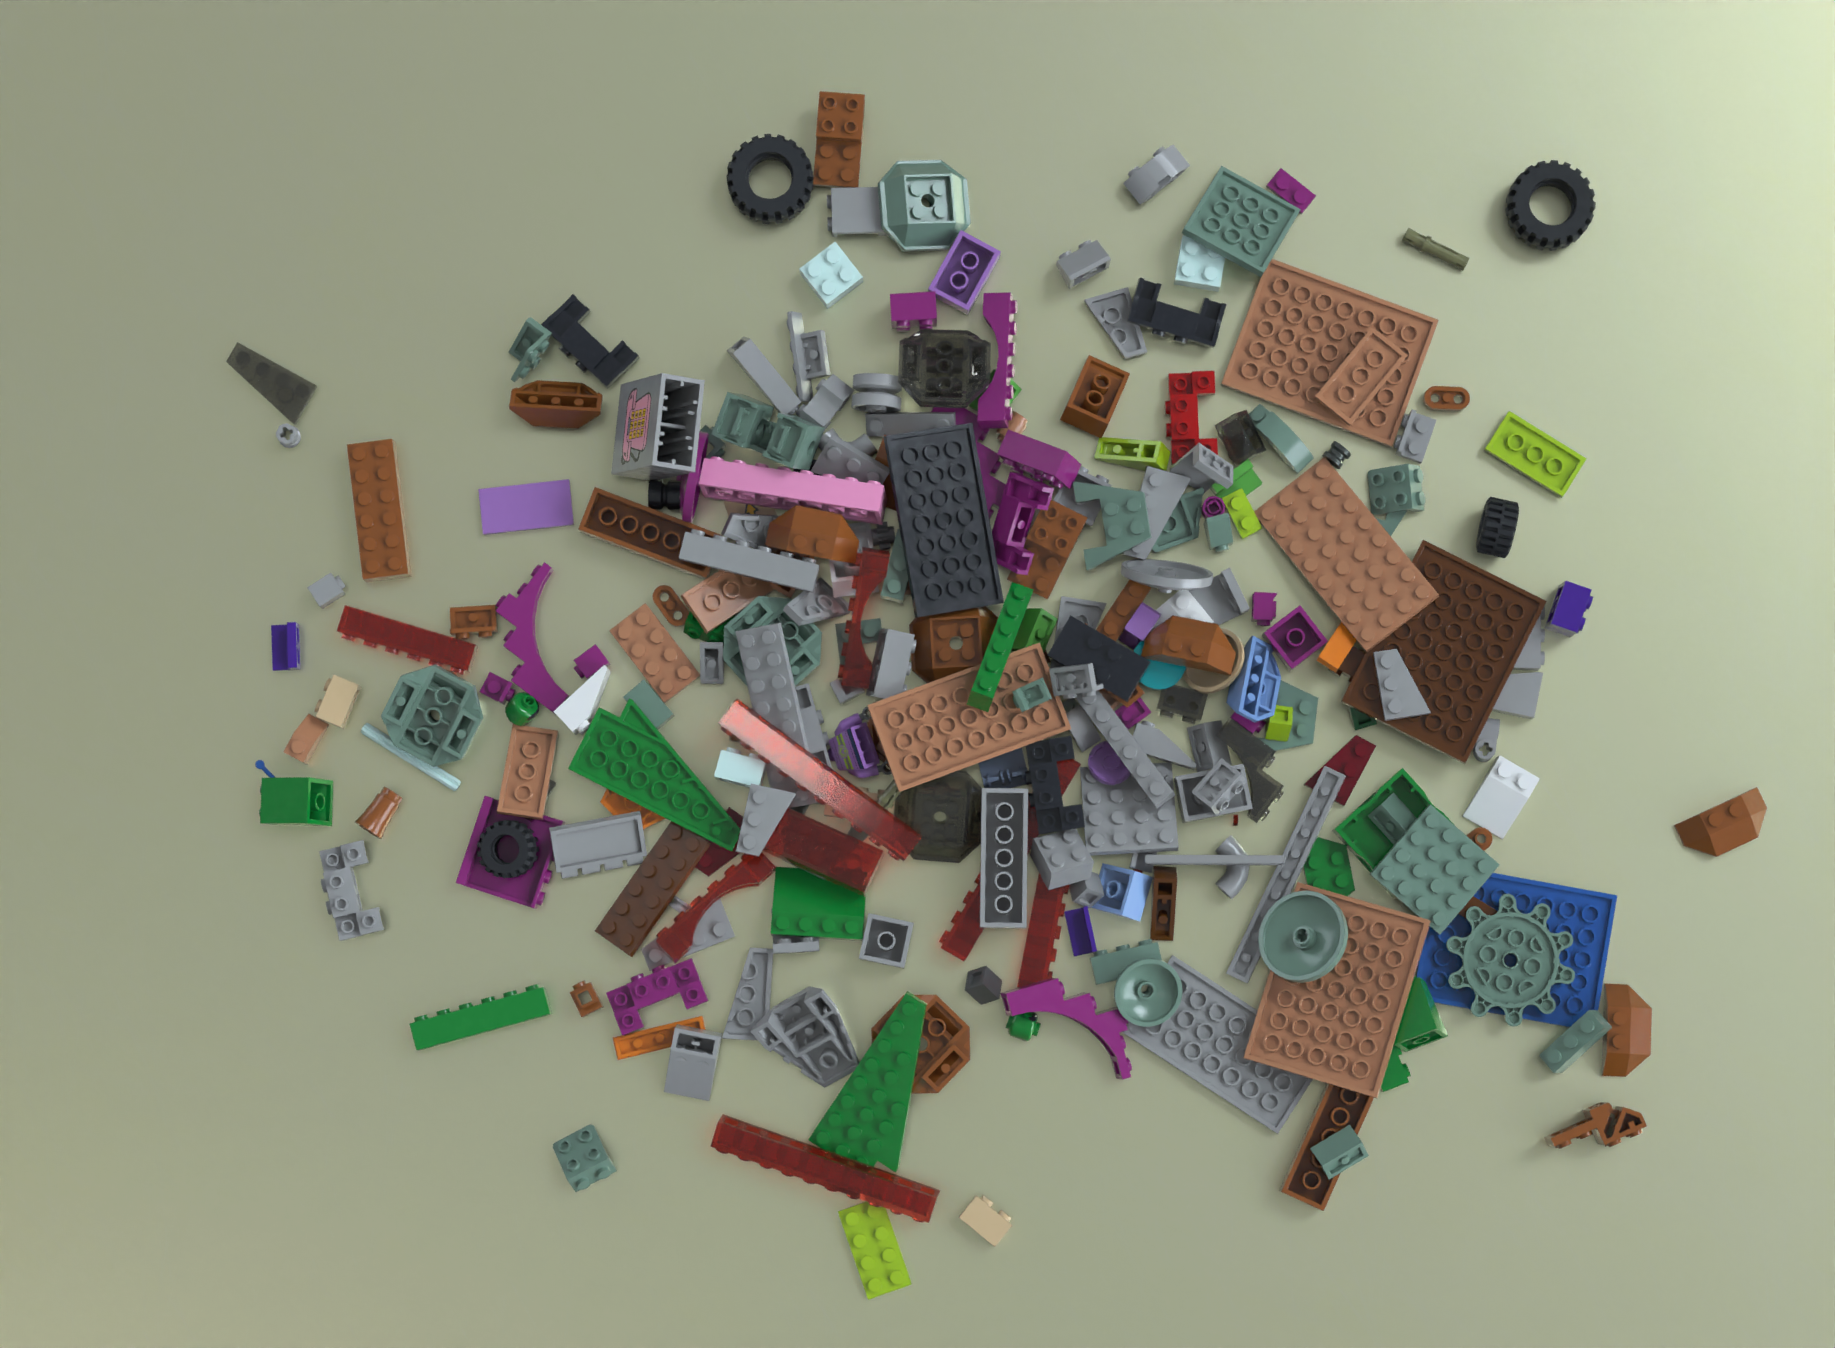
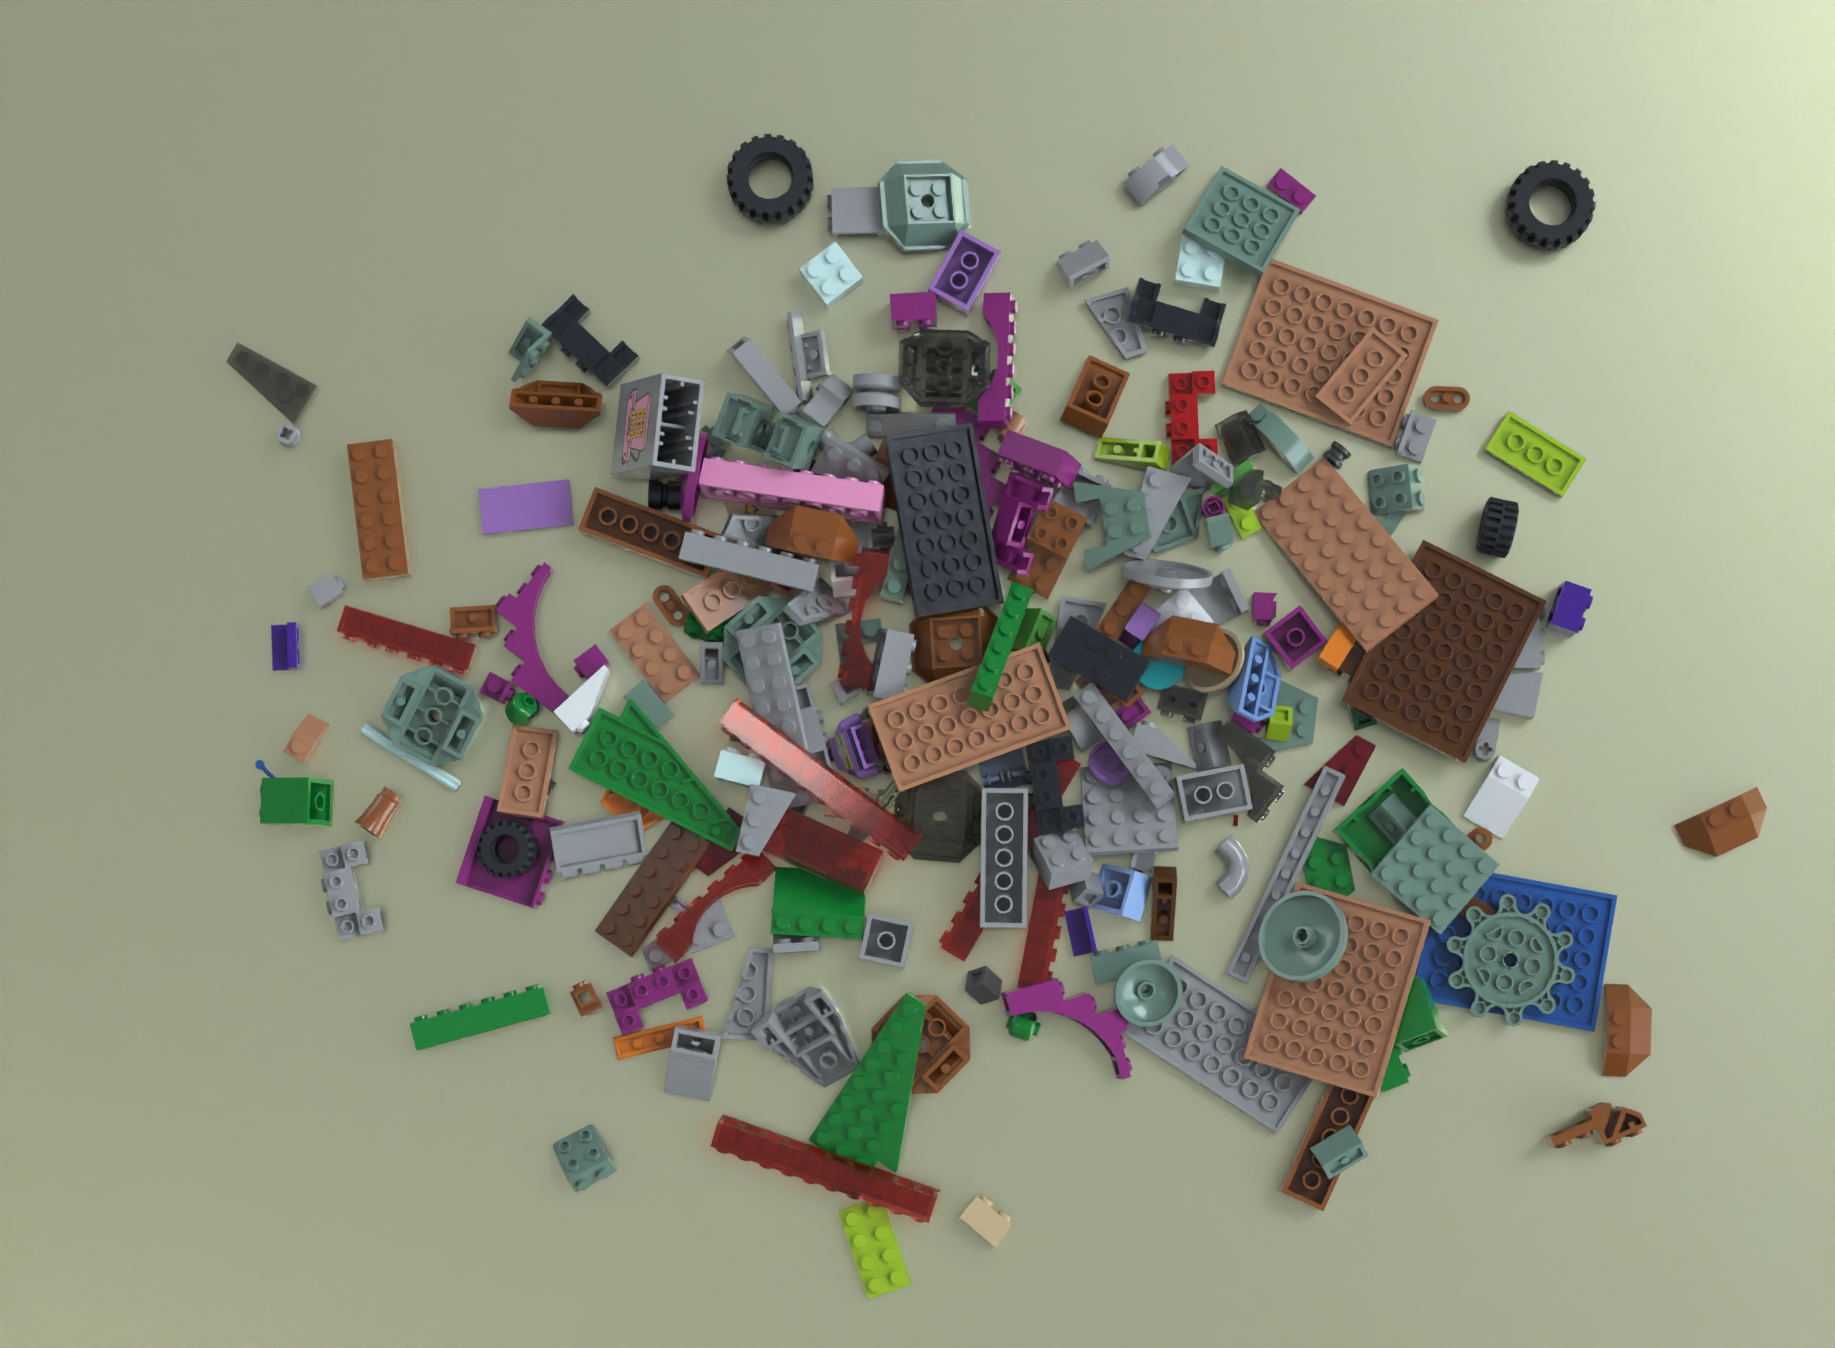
tan brick [315,675,362,729] -> none
dark orange piece [813,91,865,188] -> none
sand green bracket [1013,677,1052,712] -> none
light grey bracket [1049,663,1104,699] -> none
light grey tile [1145,855,1285,865] -> none
light grey bracket [1191,758,1246,815] -> none
light grey wing [1373,649,1431,721] -> none
olive pin [1402,228,1469,271] -> none
sand green brick [1539,1010,1612,1073] -> none
none -> clear smoke brick [1228,469,1282,511]

